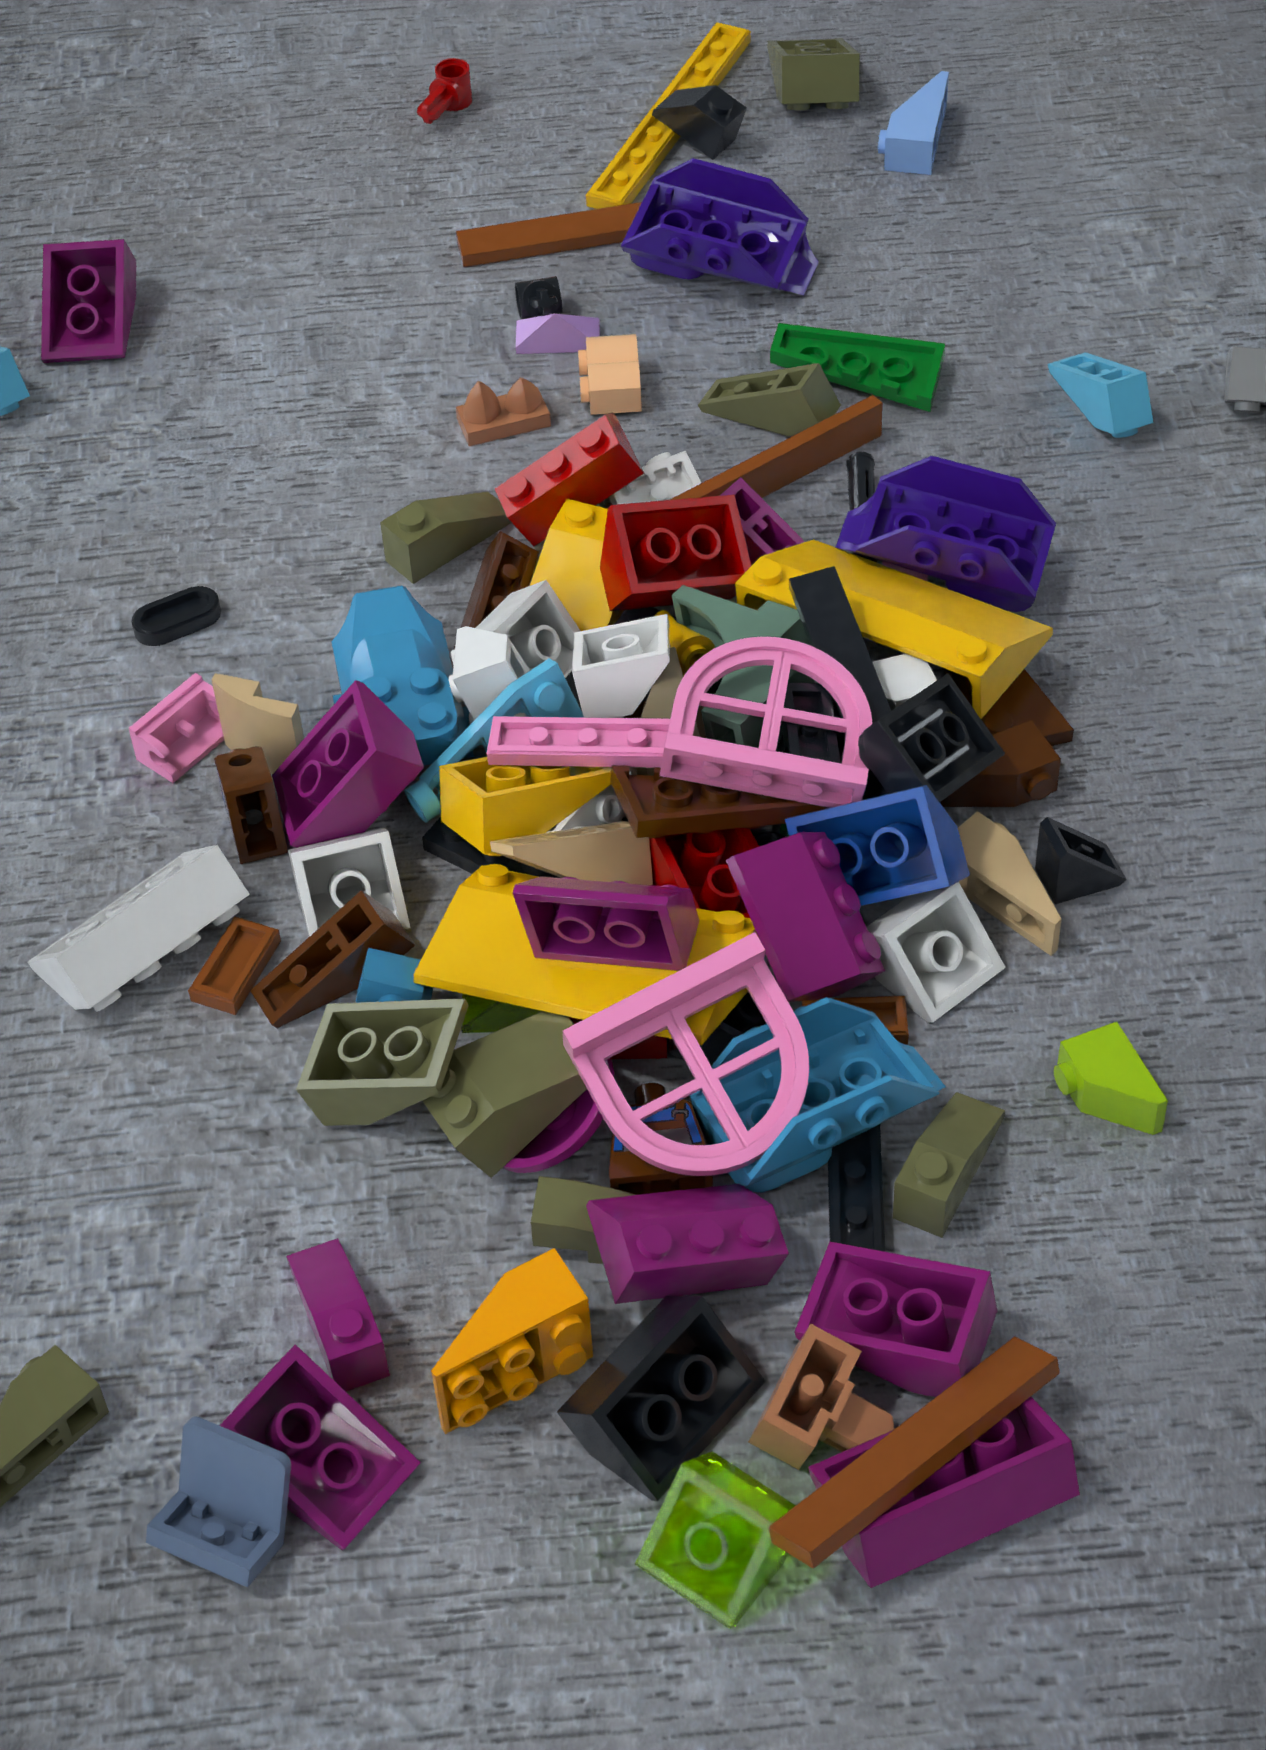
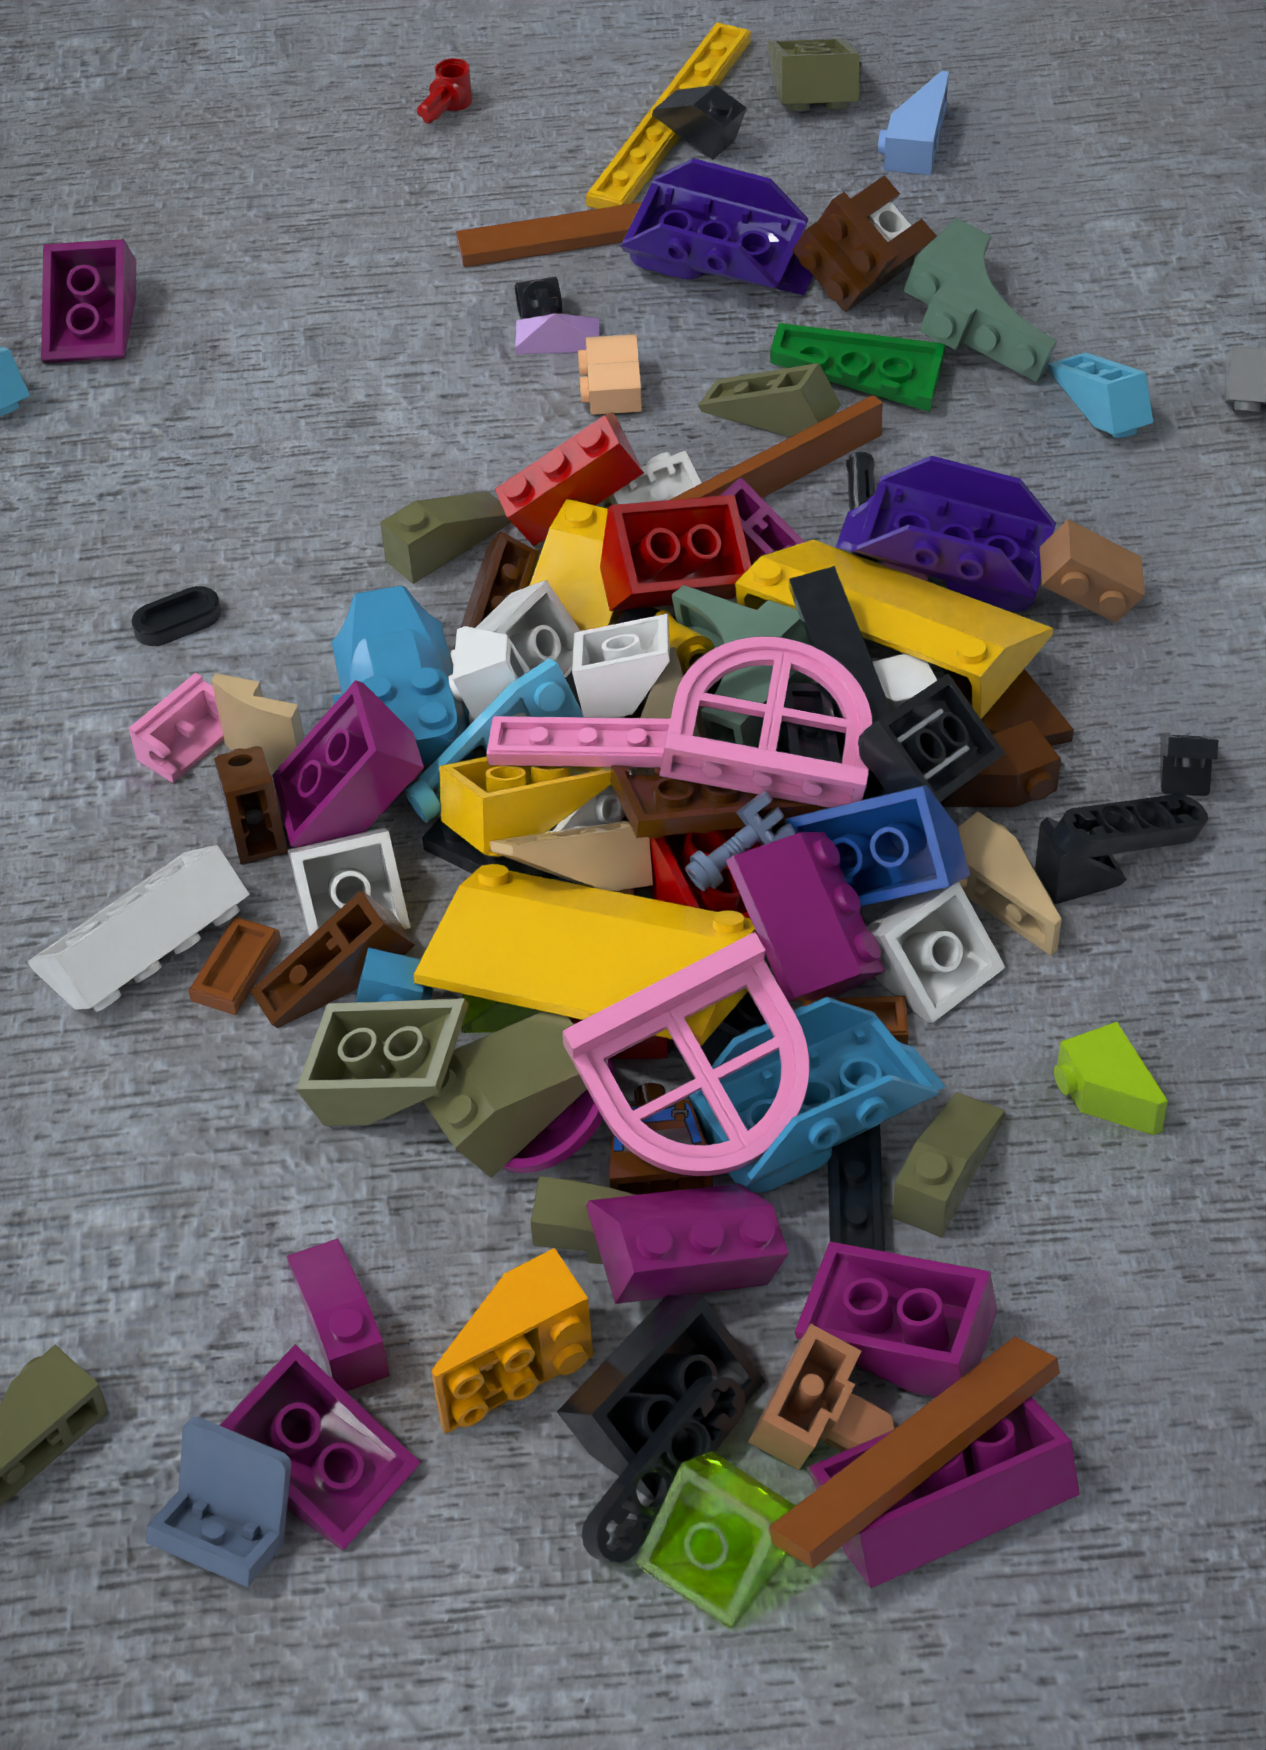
nougat tile [456,377,551,446] -> none
magenta slope [512,876,699,971] -> none
none -> black beam [582,1375,745,1563]
none -> sand blue hinge [685,791,796,891]
none -> reddish brown brick [792,175,937,312]
none -> sand green arch [903,218,1057,382]
none -> medium nougat brick [1040,519,1145,623]
none -> black beam [1052,794,1208,858]
none -> black slope [1160,734,1219,796]

